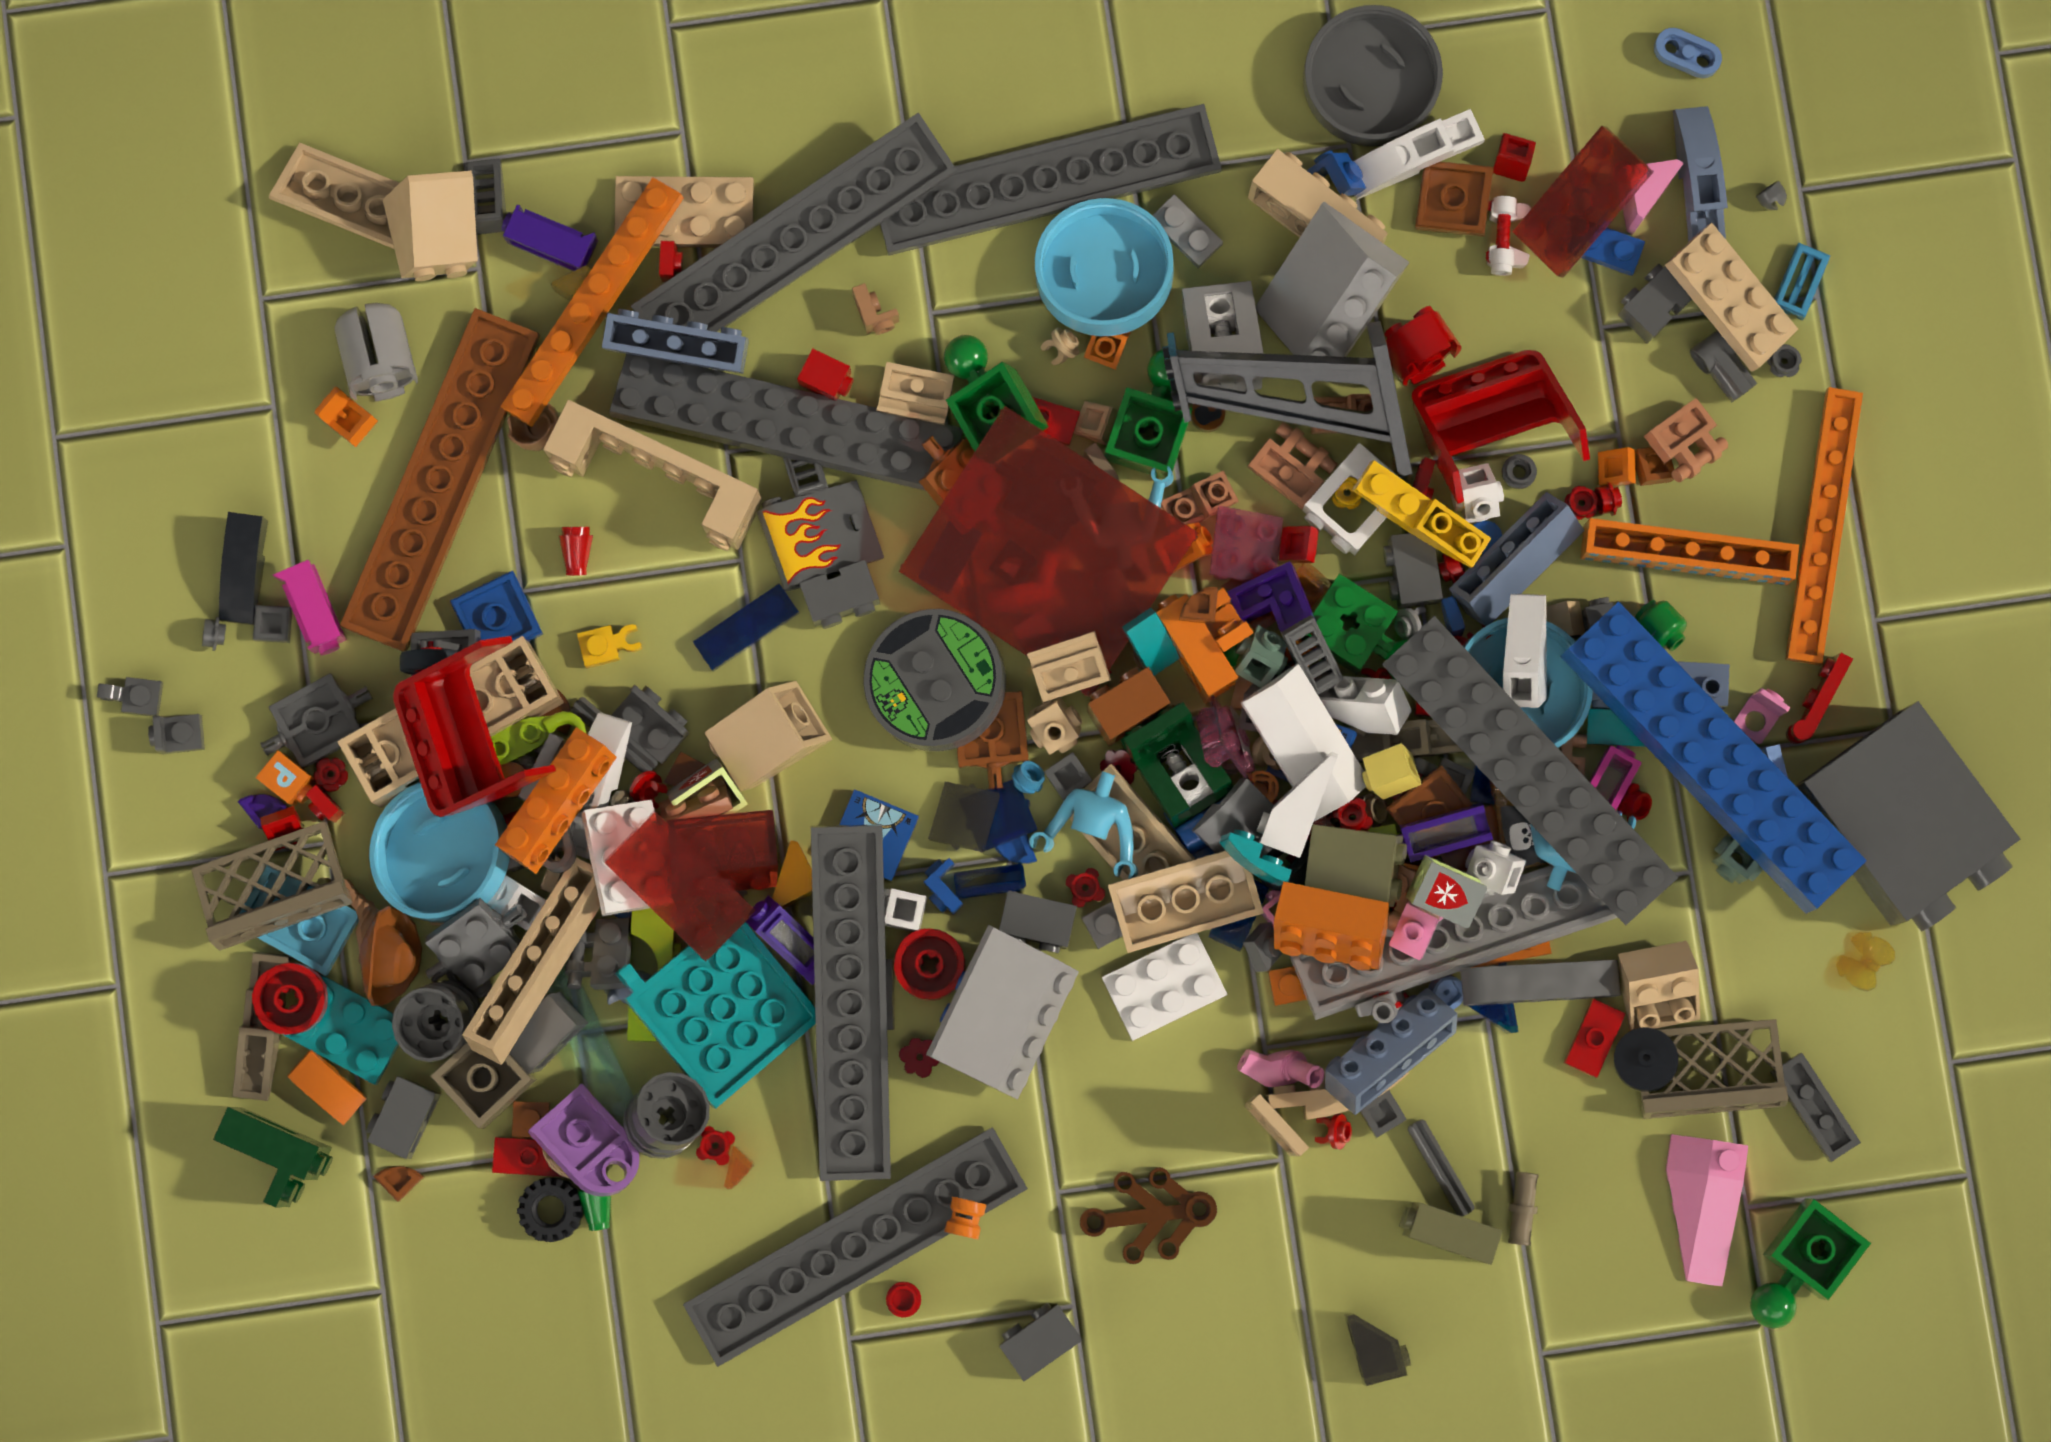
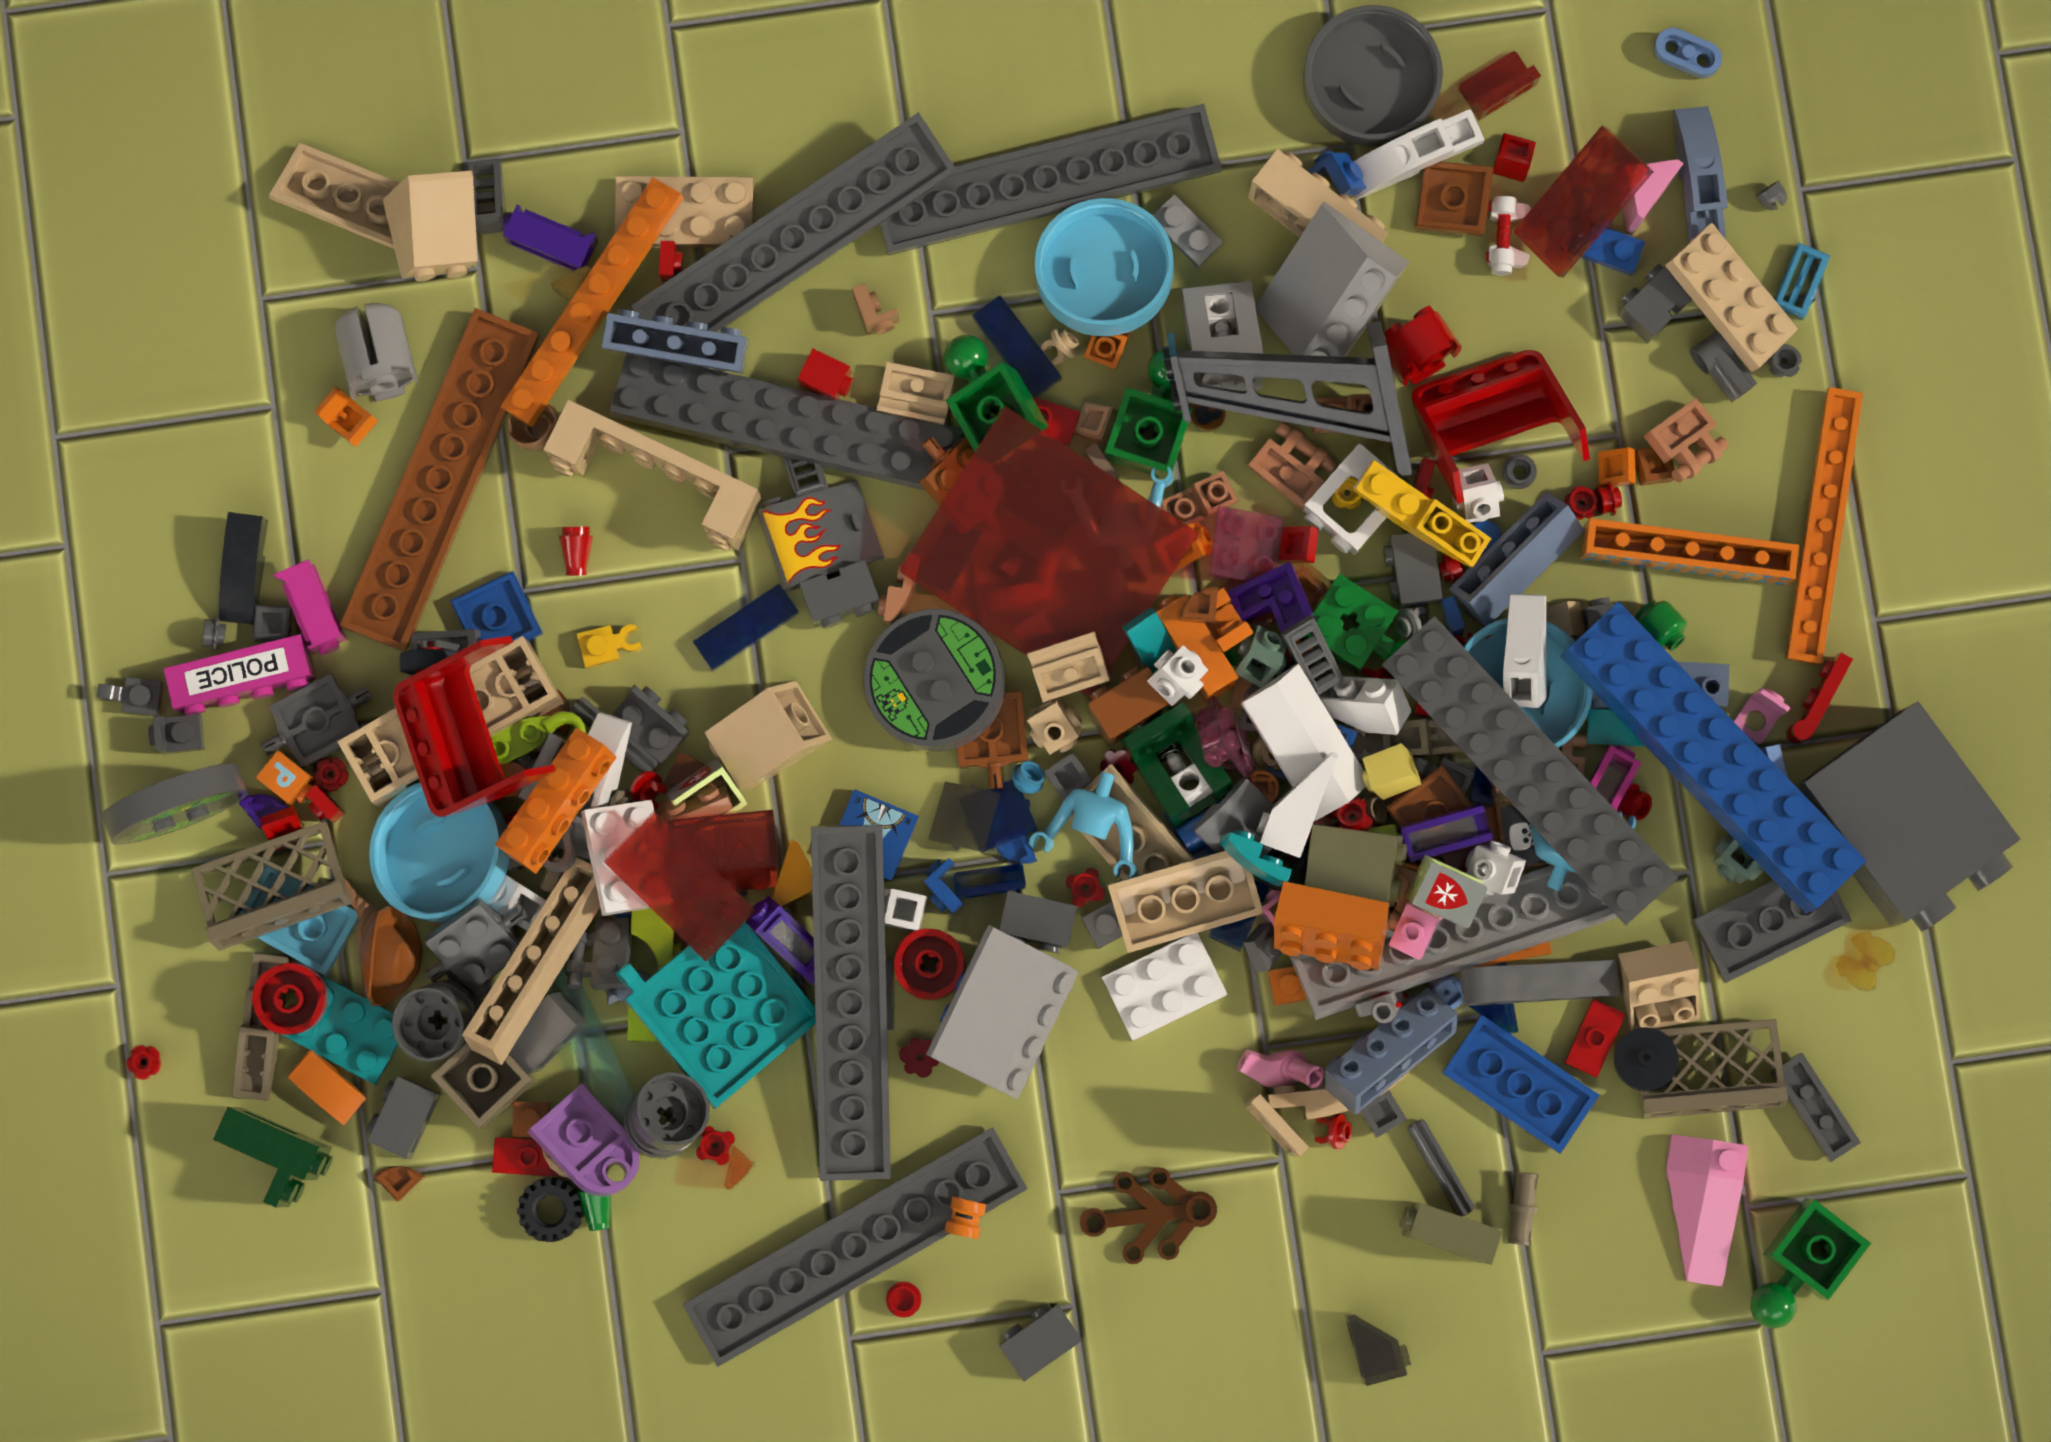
none -> dark grey piece [101,763,248,845]
none -> red plate [126,1045,162,1080]
none -> dark pink brick [163,634,316,716]
none -> nougat slope [878,554,922,626]
none -> clear blue plate [972,295,1062,398]
none -> white brick [1147,645,1208,706]
none -> blue plate [1441,1015,1599,1154]
none -> clear red panel [1458,51,1541,121]
none -> dark grey plate [1692,880,1852,983]

